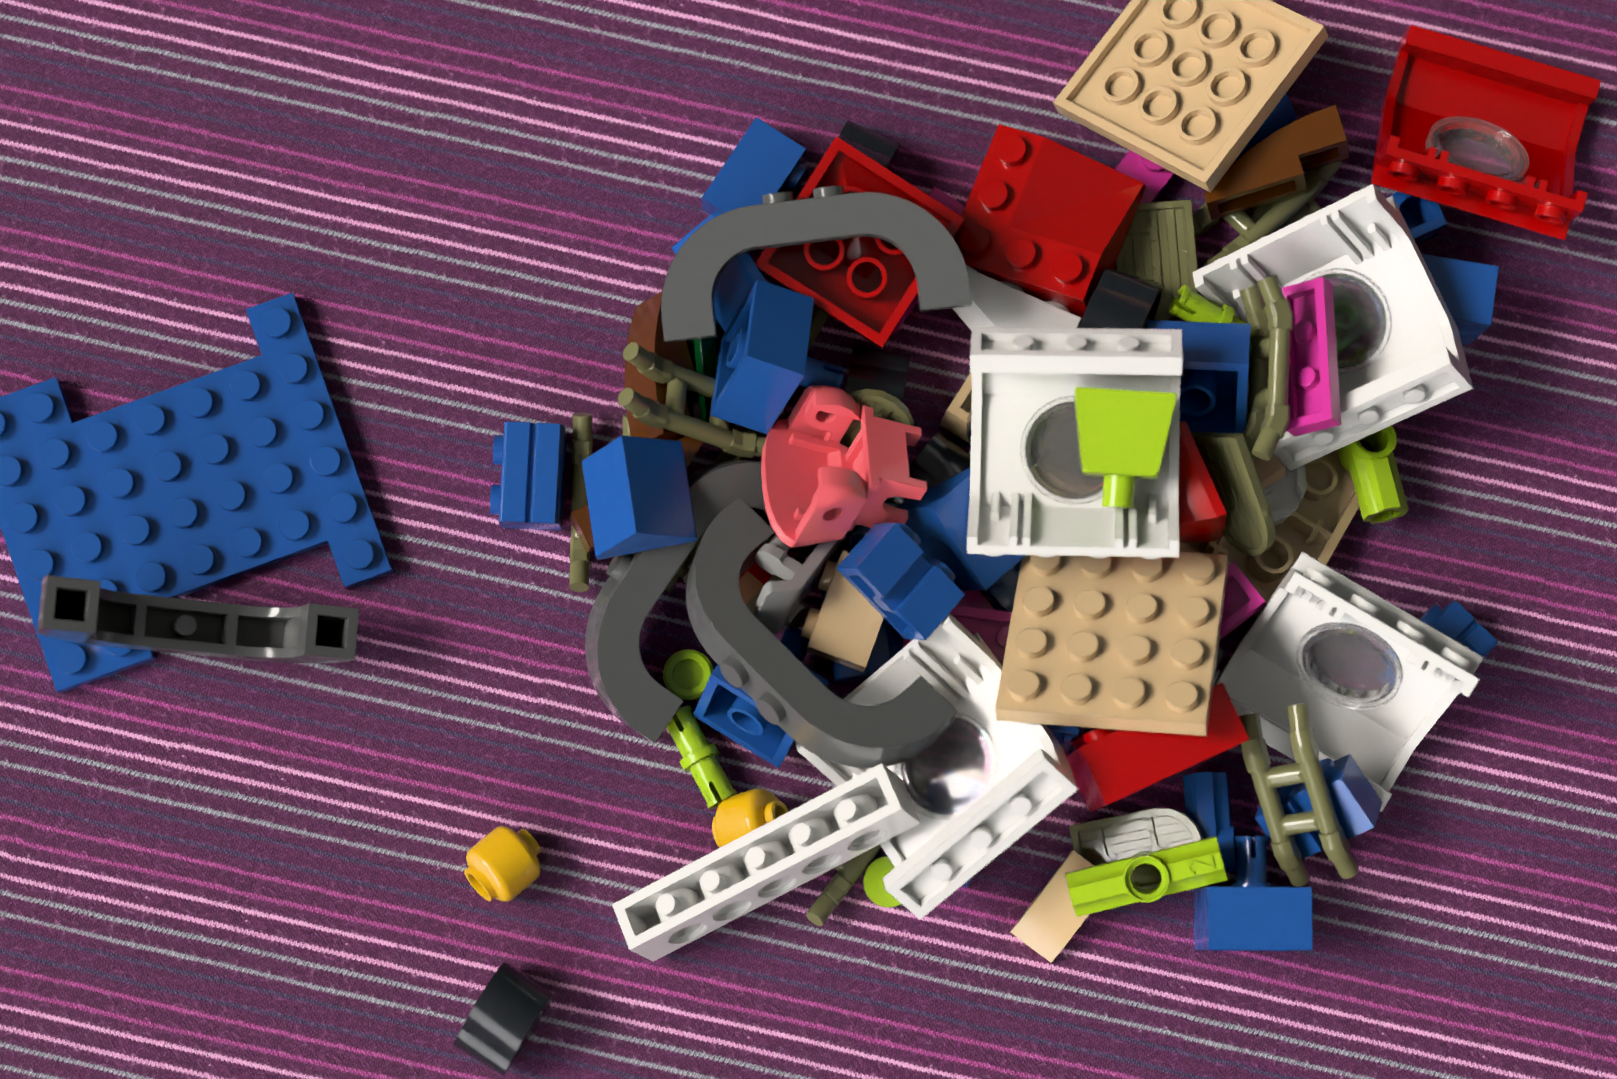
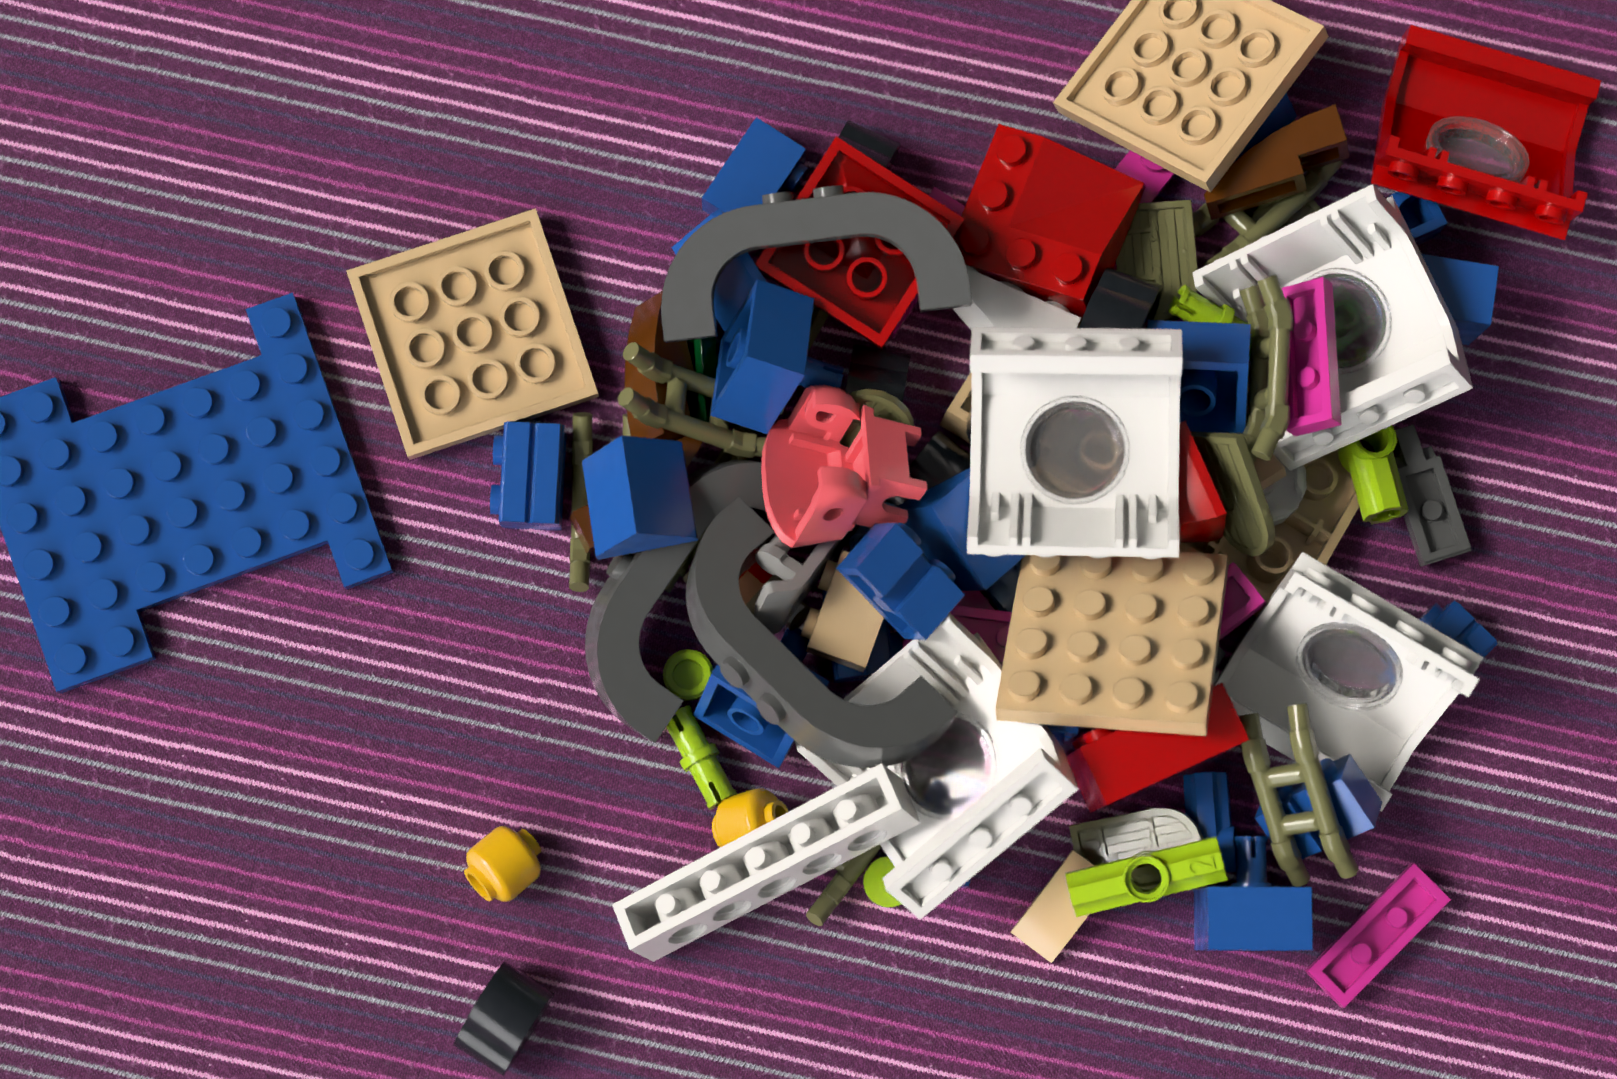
dark grey arch [37,575,359,663] -> none
lime torso [1074,387,1176,509] -> none
none -> tan plate [346,208,599,460]
none -> dark pink plate [1305,863,1451,1008]
none -> dark grey hinge [1394,424,1471,567]

